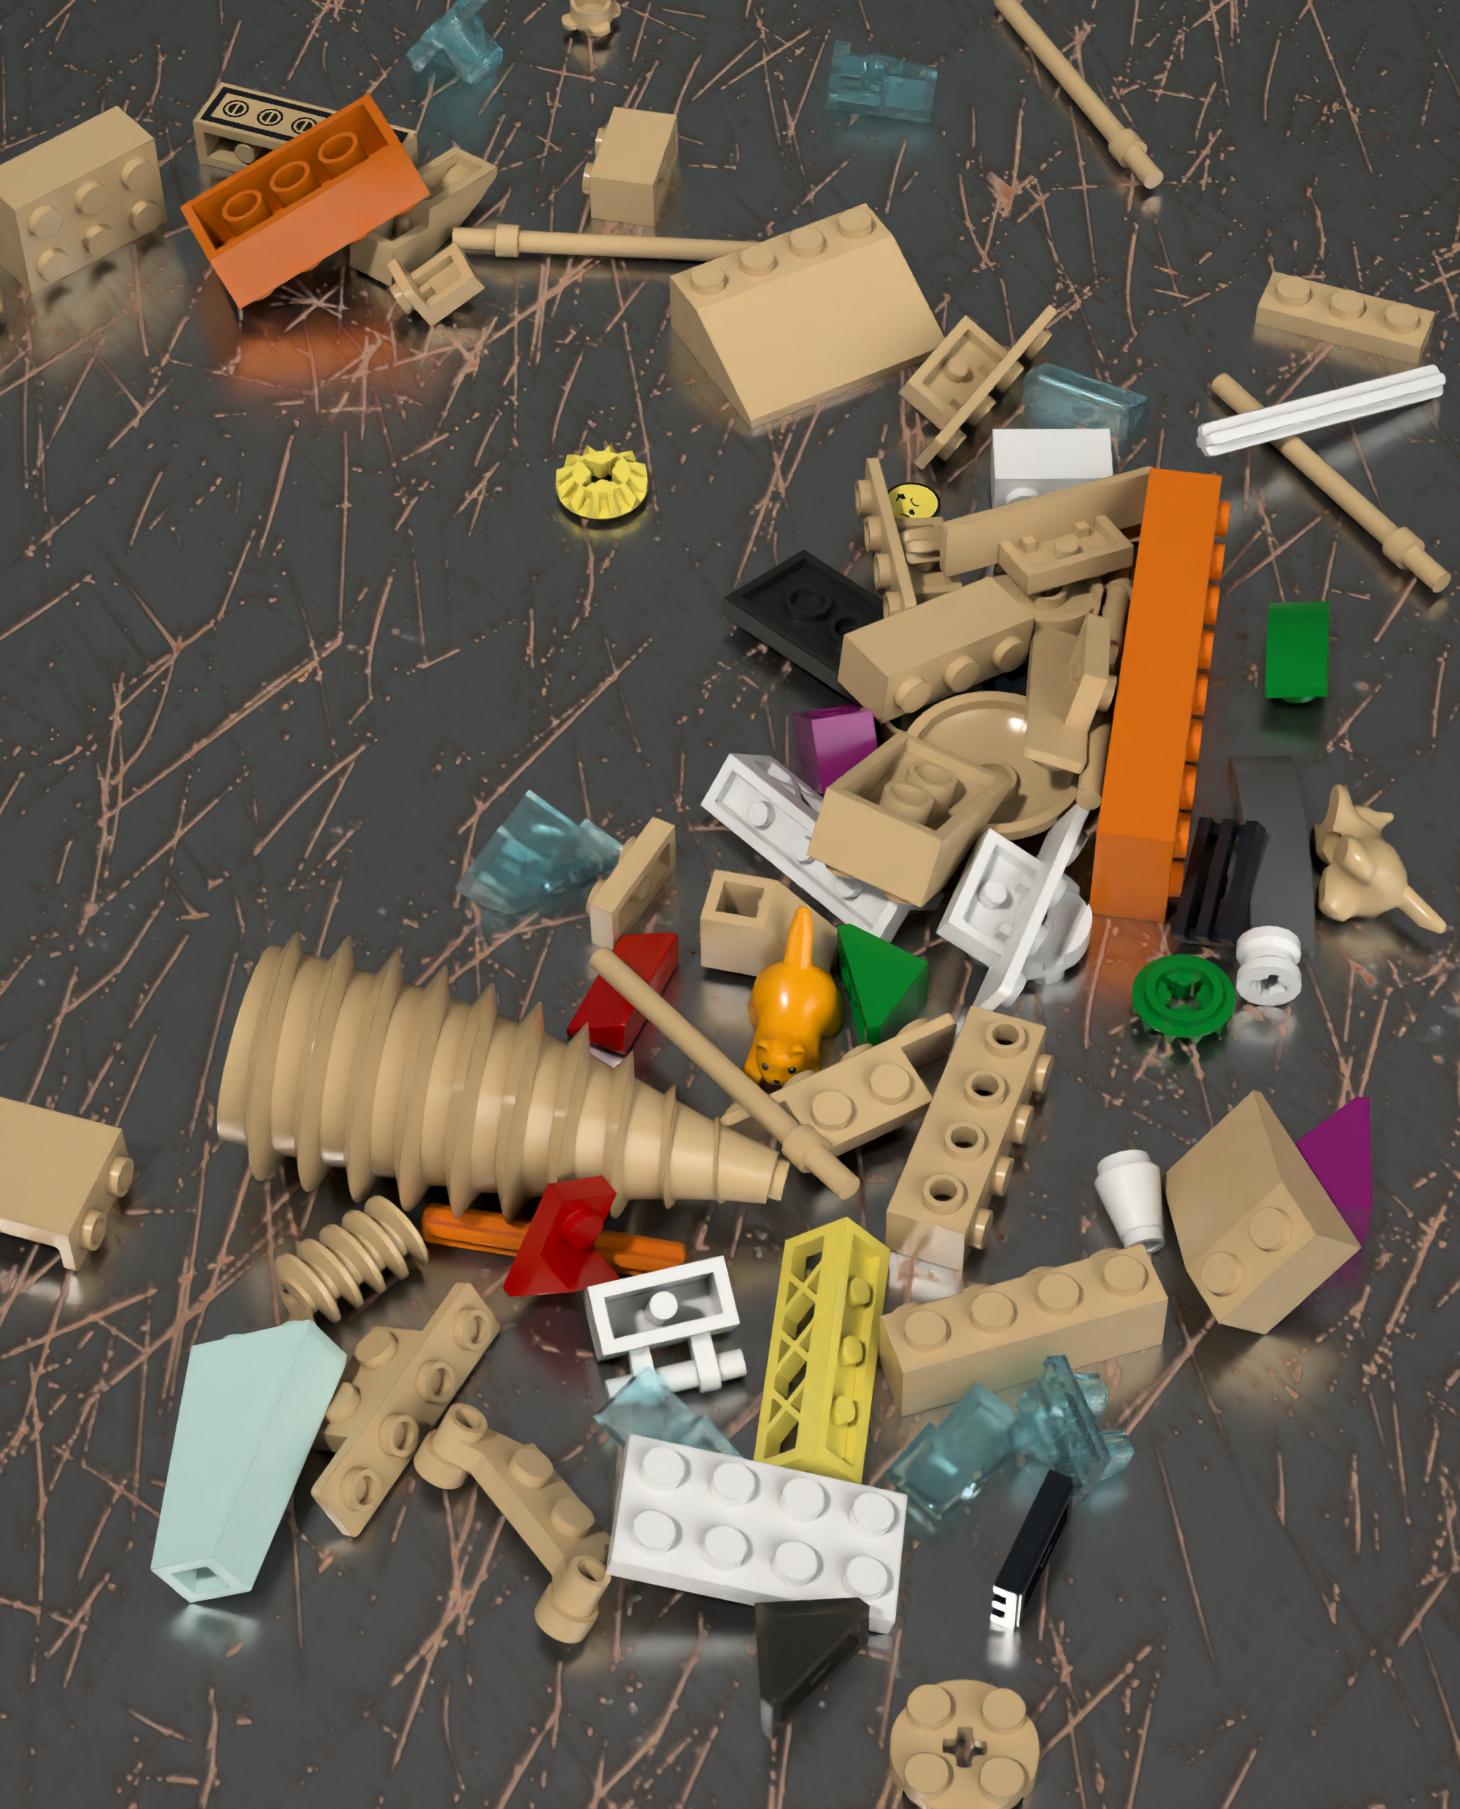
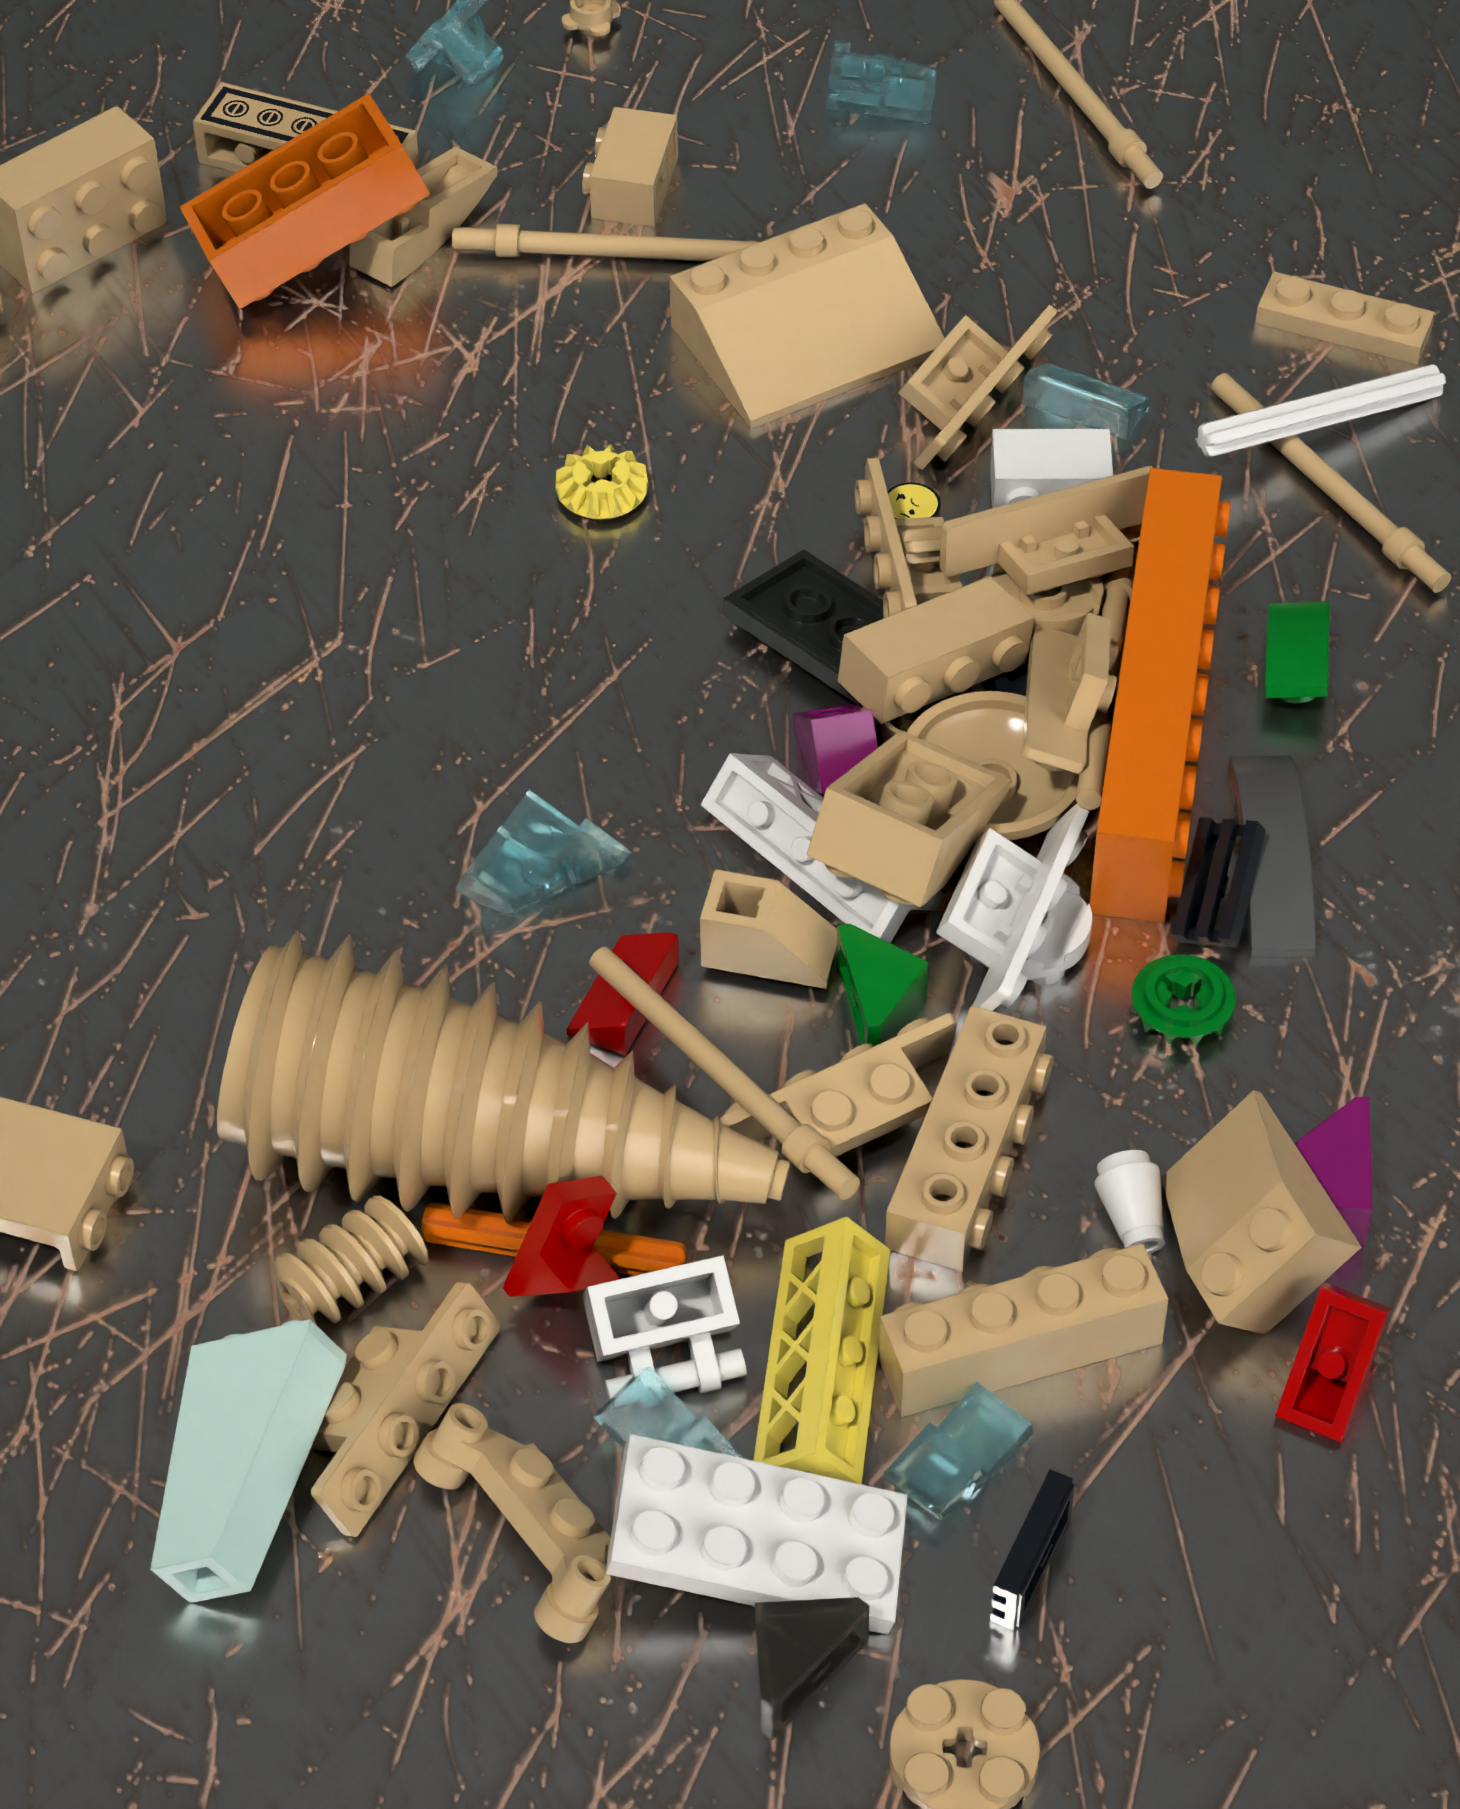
tan bracket [386,242,485,327] -> none
tan plate [586,817,676,951] -> none
light orange animal [742,906,843,1088] -> none
clear light blue hips [1007,1355,1134,1501] -> none
white wheel [1236,926,1302,1006] -> none
tan animal [1310,784,1447,934] -> none
none -> red slope [1275,1282,1392,1443]

